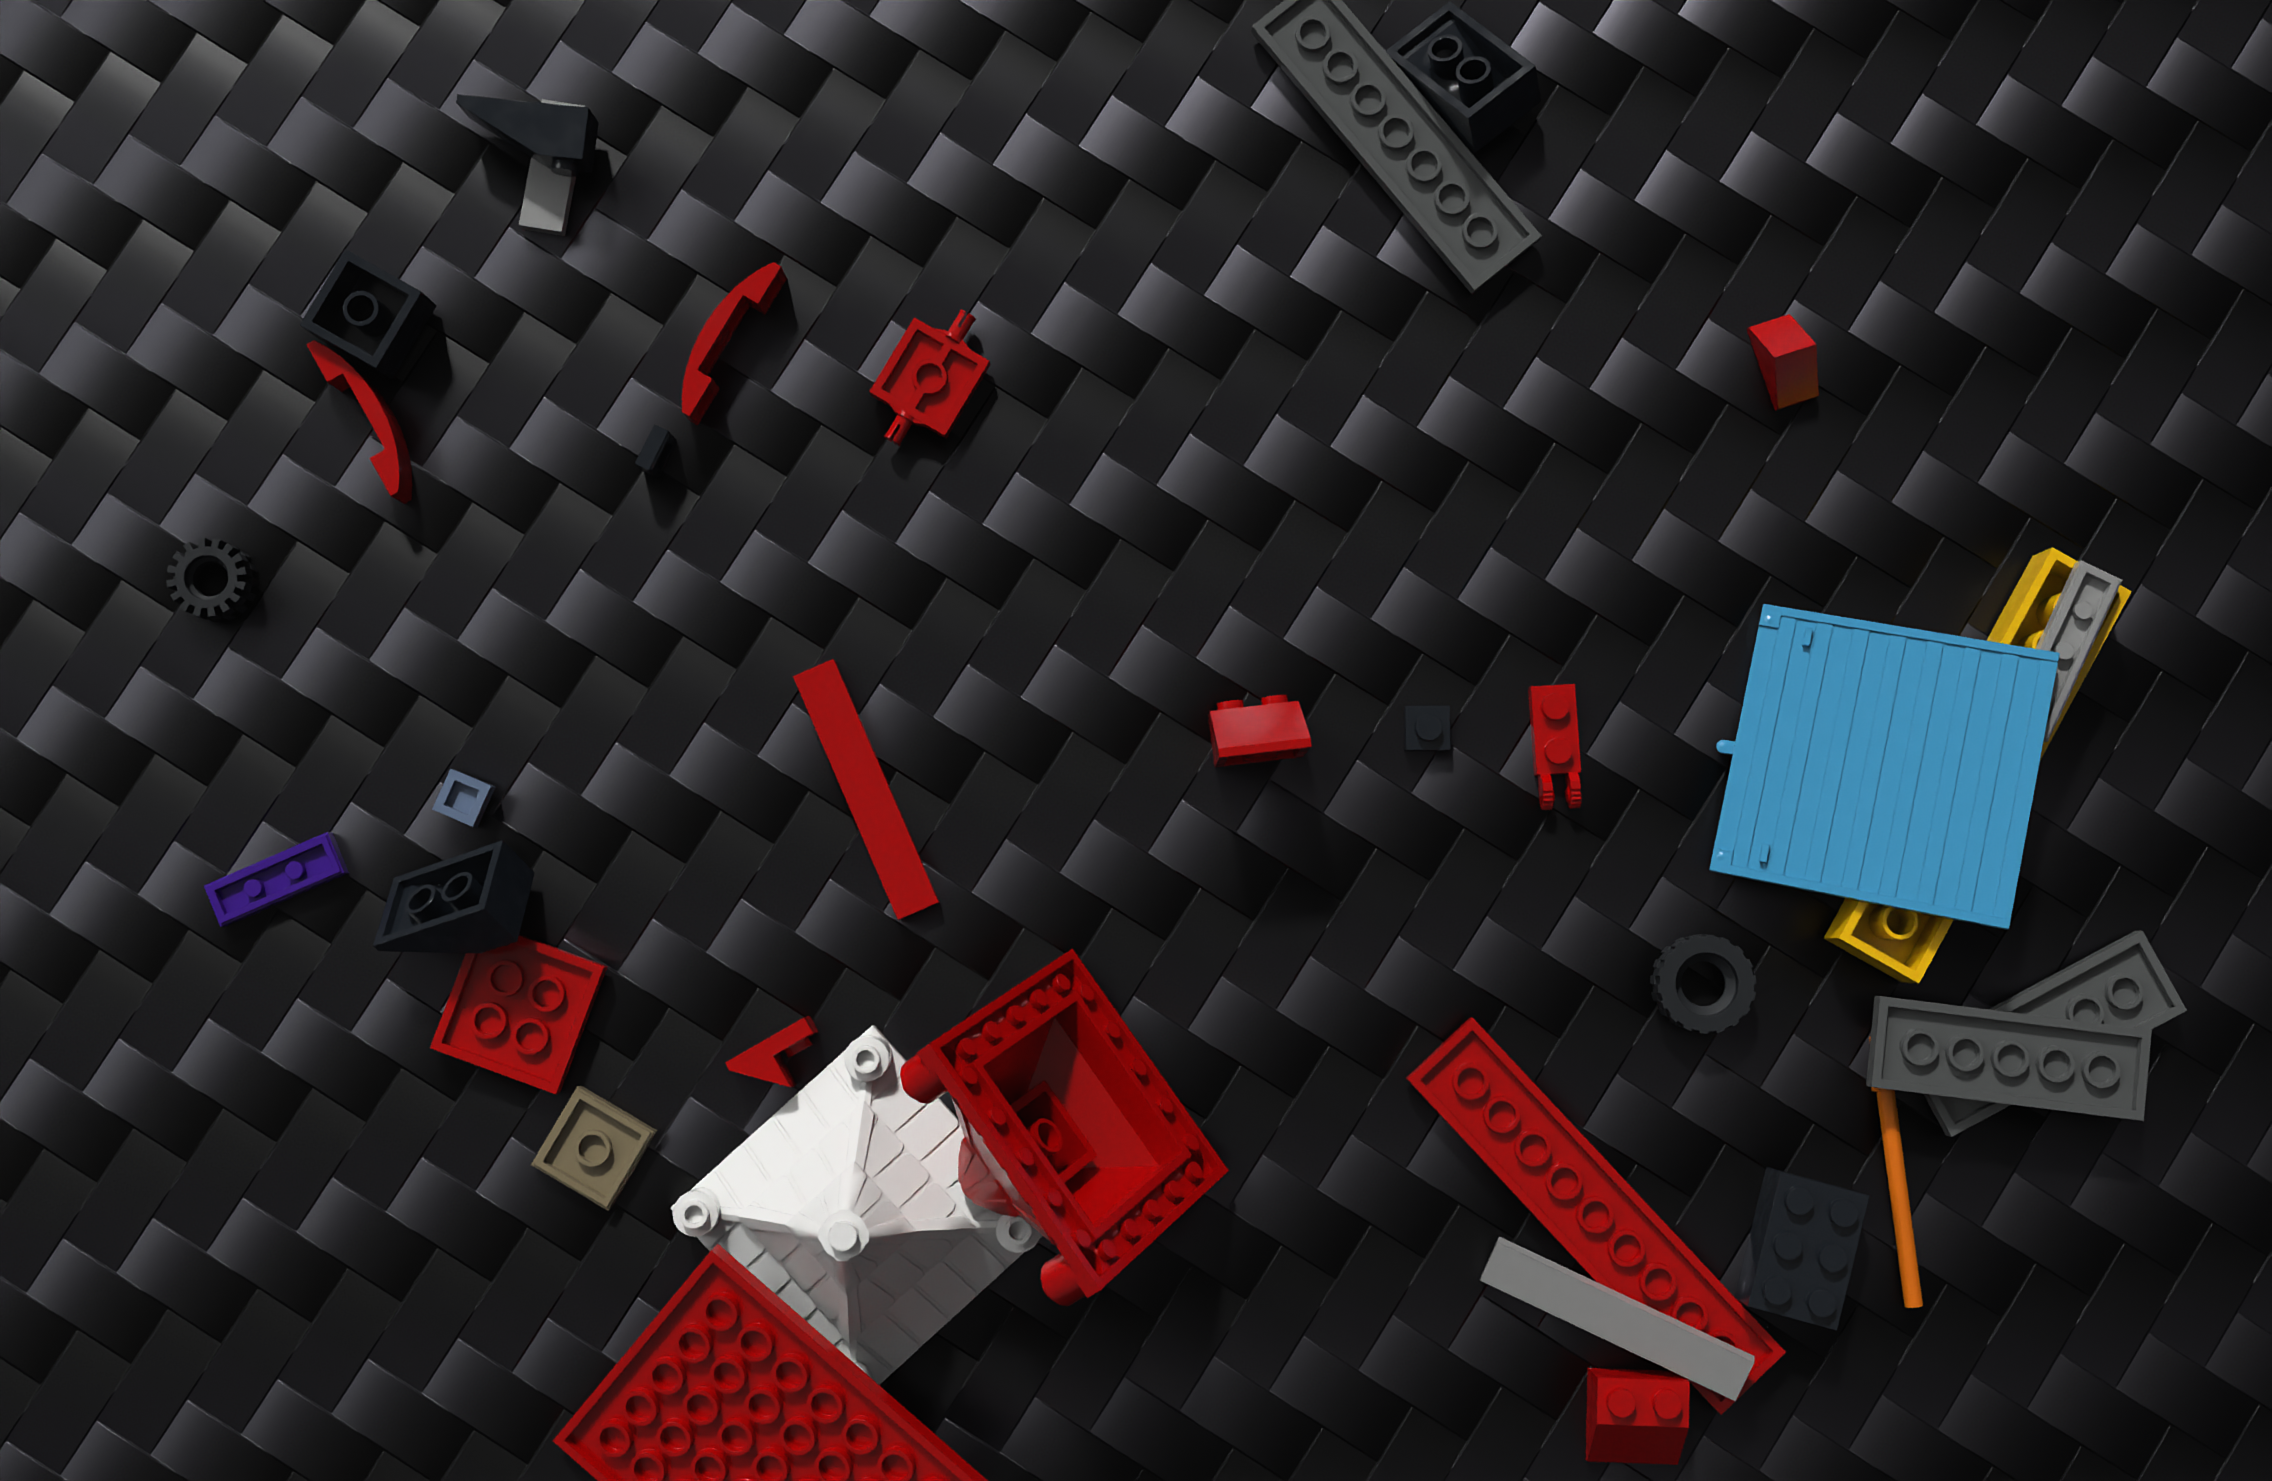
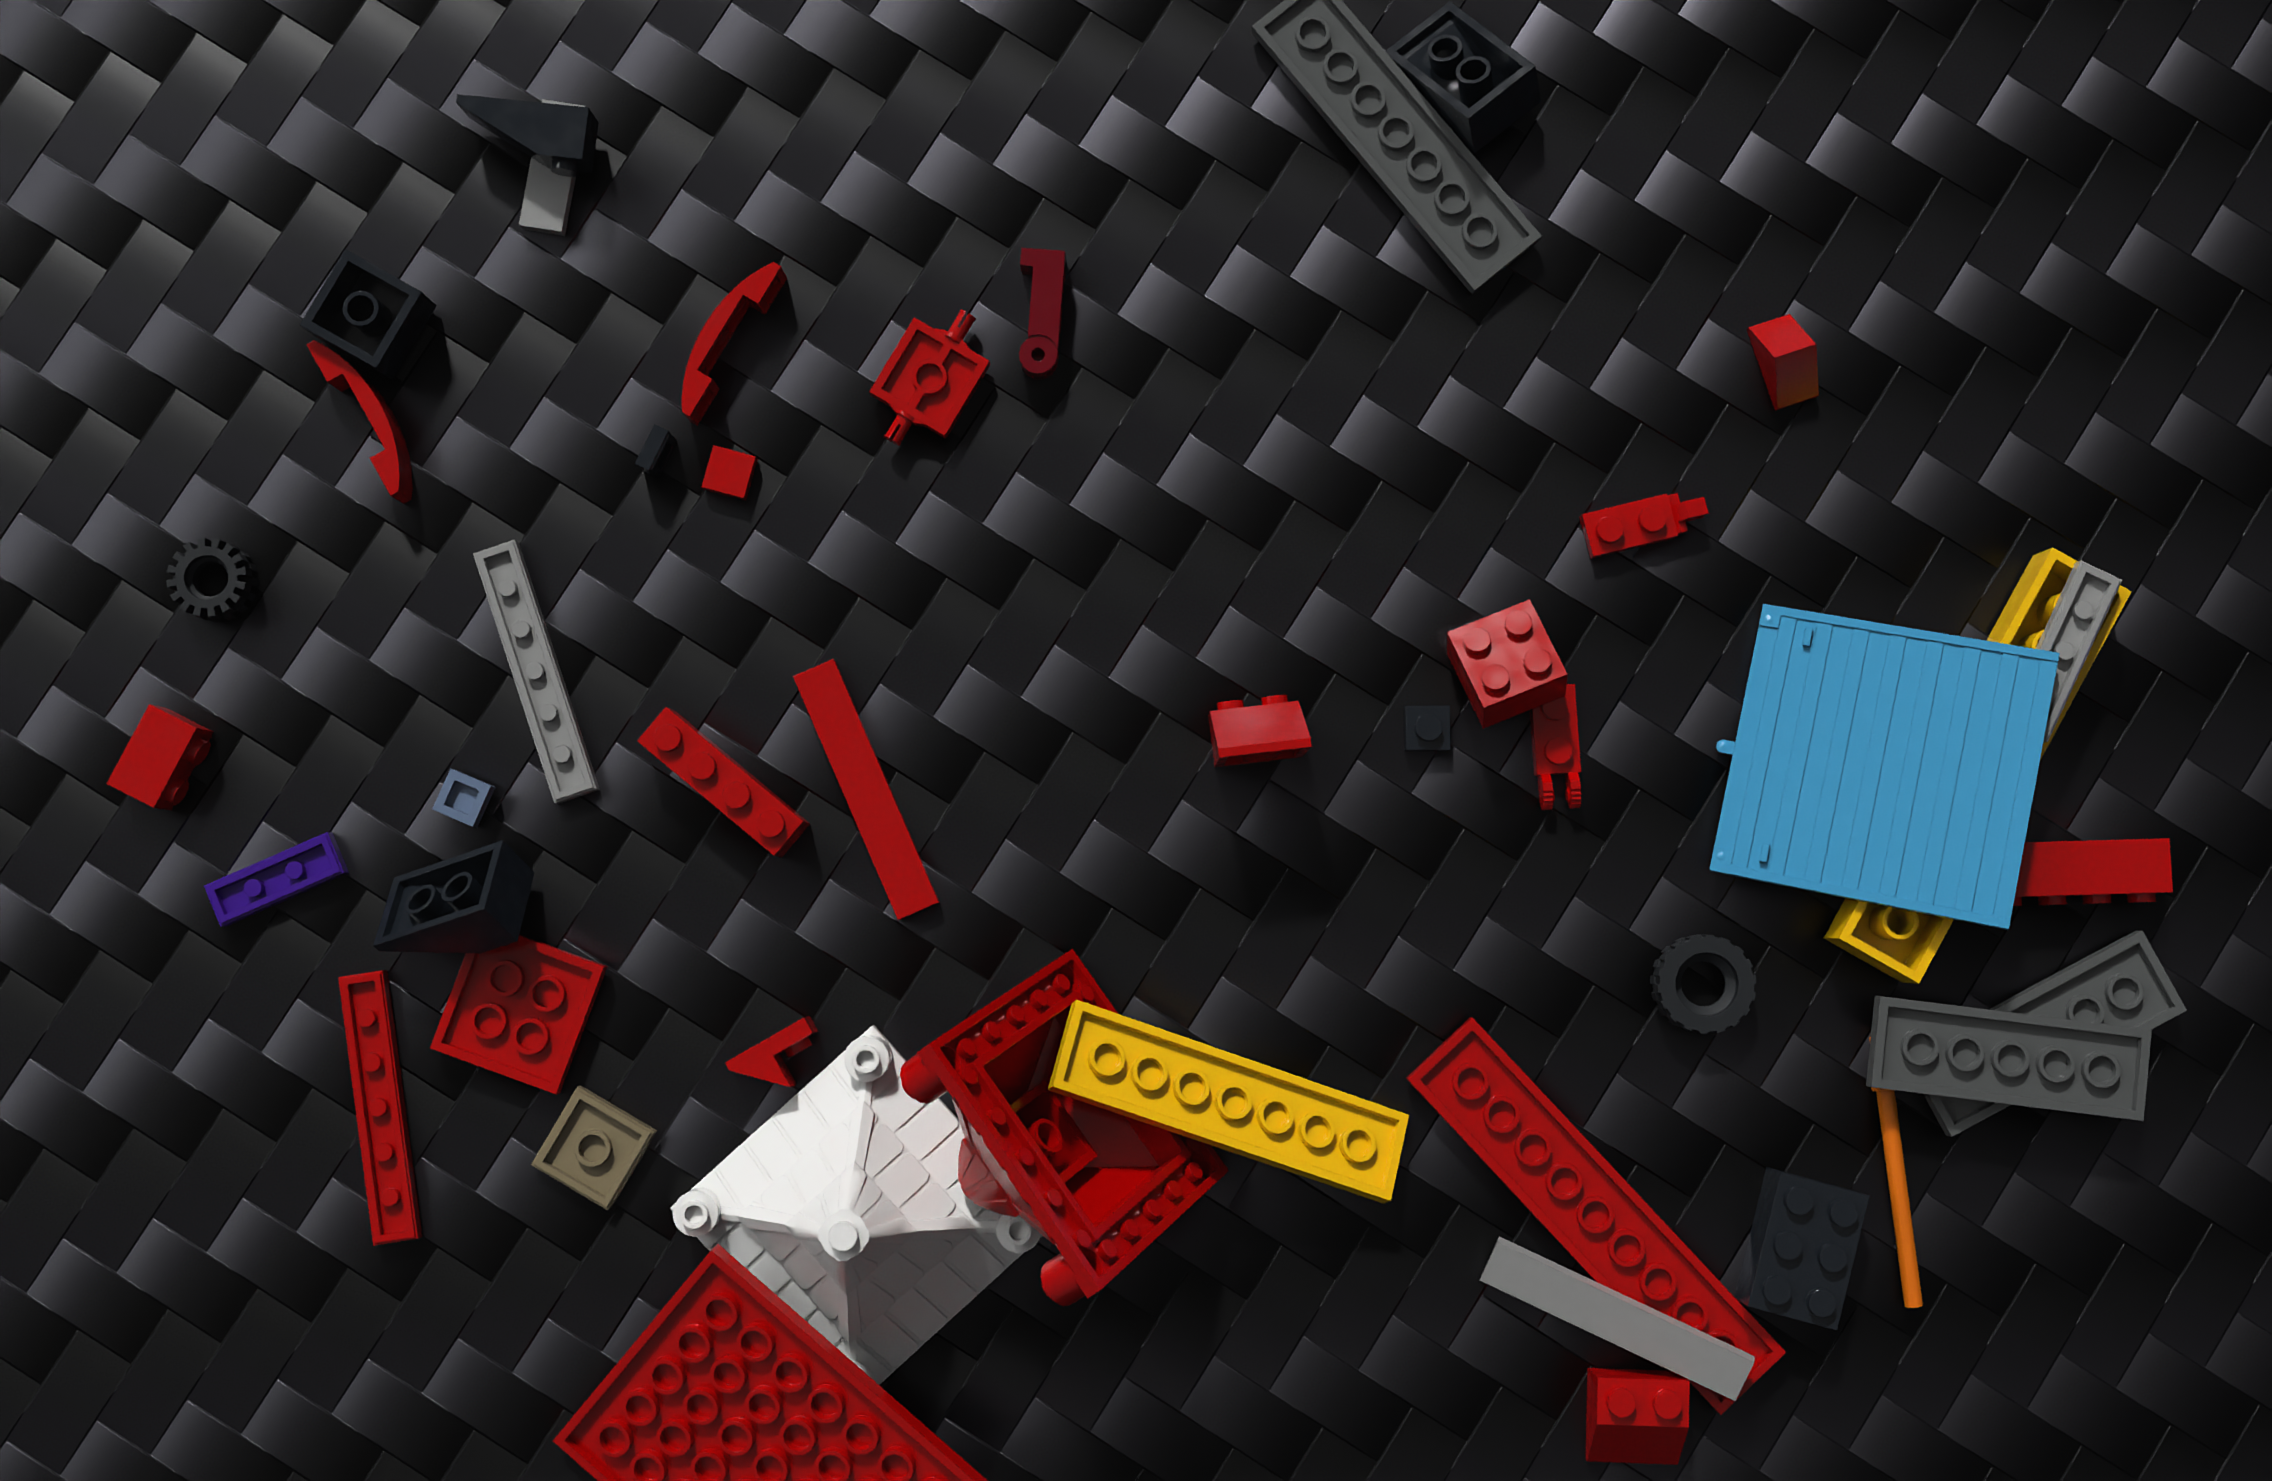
none -> red brick [106,704,213,810]
none -> red tile [338,970,423,1246]
none -> light grey tile [473,539,600,804]
none -> red brick [637,707,810,858]
none -> red tile [701,445,758,501]
none -> dark red leg [1019,248,1066,380]
none -> yellow plate [1048,999,1409,1204]
none -> red brick [1447,599,1568,729]
none -> red hinge [1579,493,1709,559]
none -> red brick [2013,838,2173,906]

